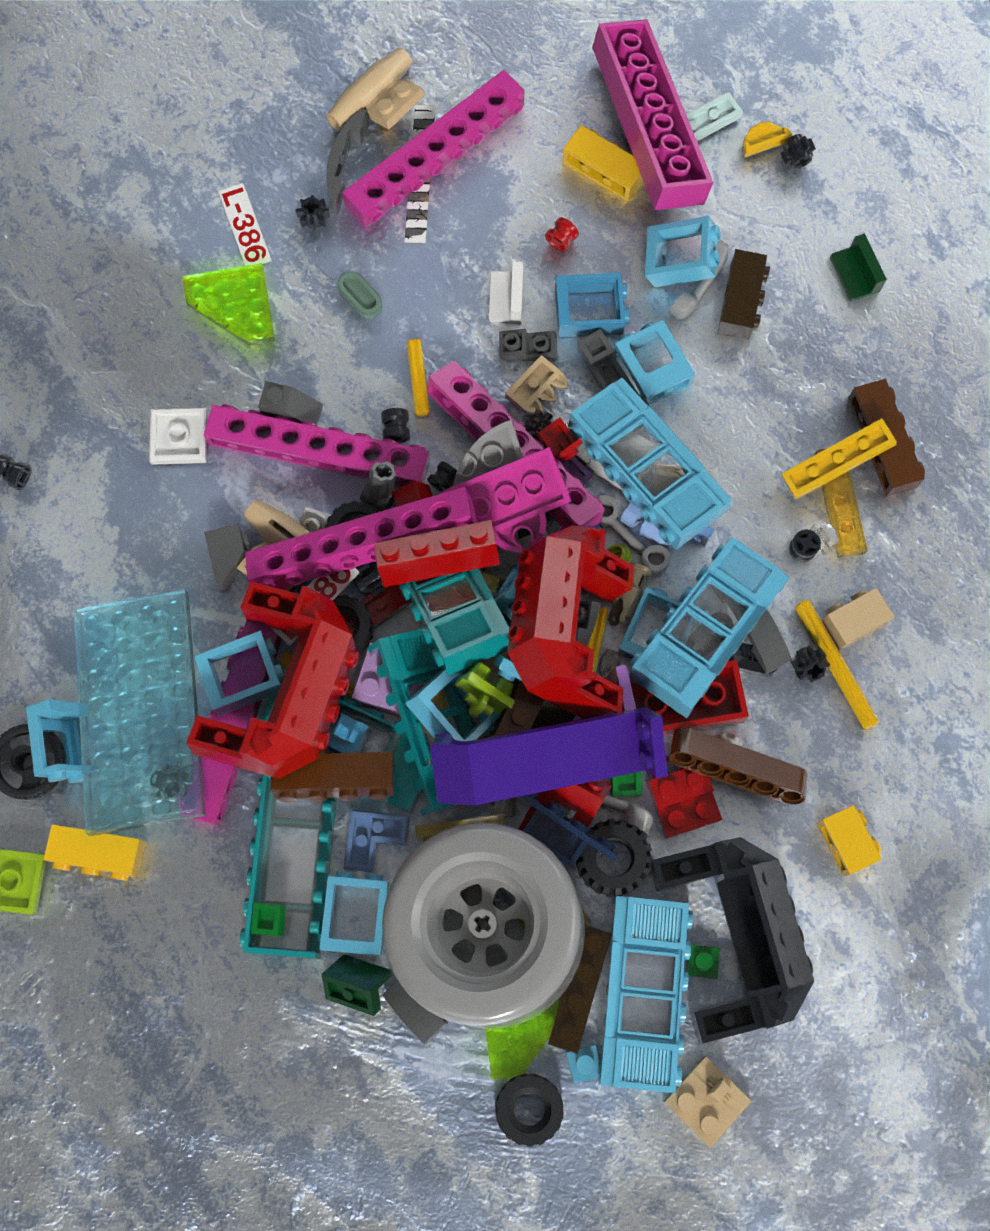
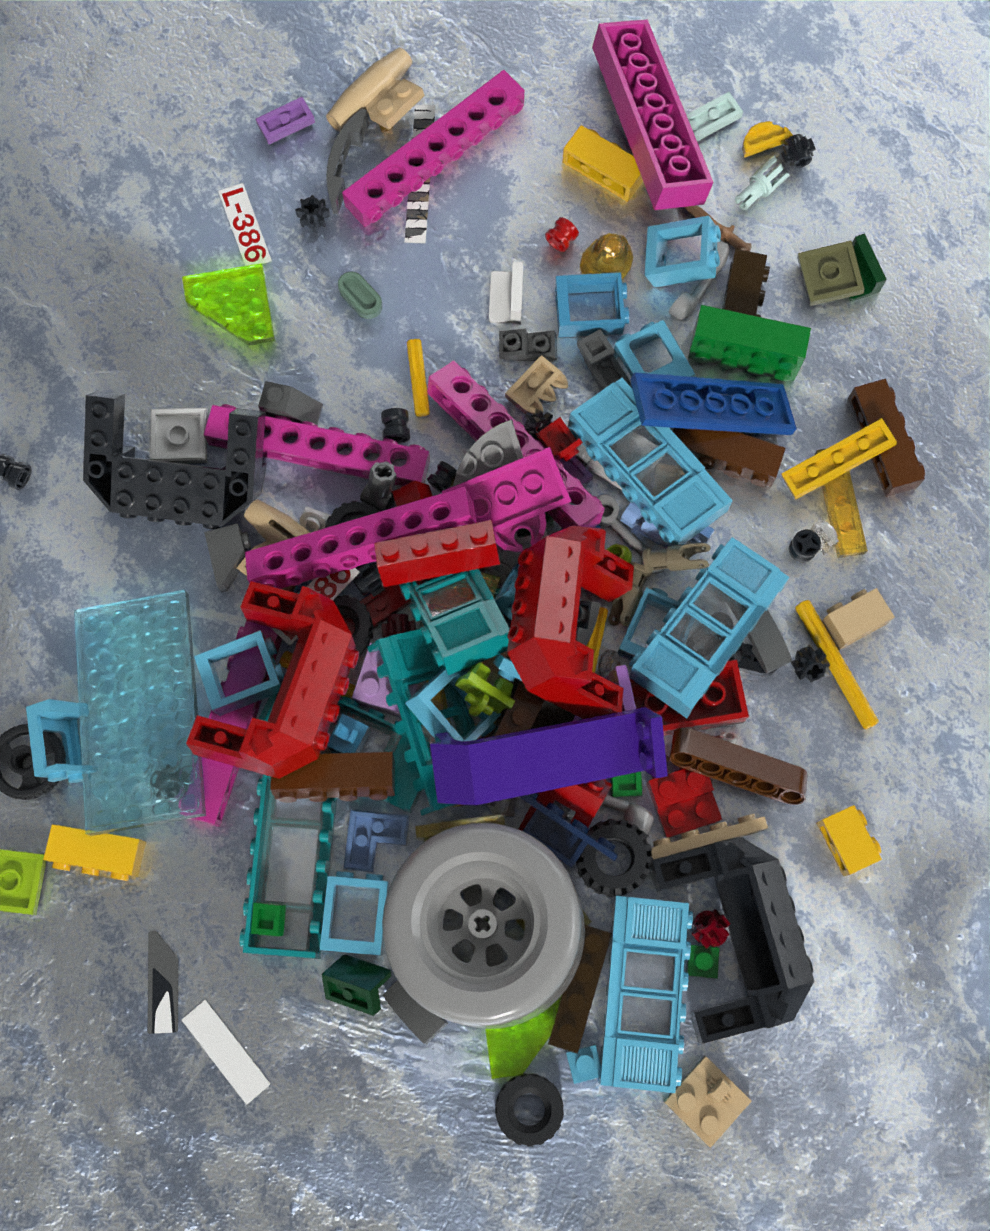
none -> black wedge [83,390,267,529]
none -> sticker [147,931,178,1034]
none -> white sticker [182,1000,270,1105]
none -> medium lavender plate [256,97,315,145]
none -> dark red gear [381,614,416,638]
none -> clear yellow piece [580,233,633,279]
none -> blue plate [630,372,797,435]
none -> dark tan piece [643,543,711,573]
none -> tan plate [650,814,768,860]
none -> reddish brown brick [673,428,786,487]
none -> medium nougat sword [684,205,752,252]
none -> green brick [688,305,811,381]
none -> dark red gear [691,909,730,948]
none -> light aqua arm [735,156,790,210]
none -> olive plate [797,240,864,306]

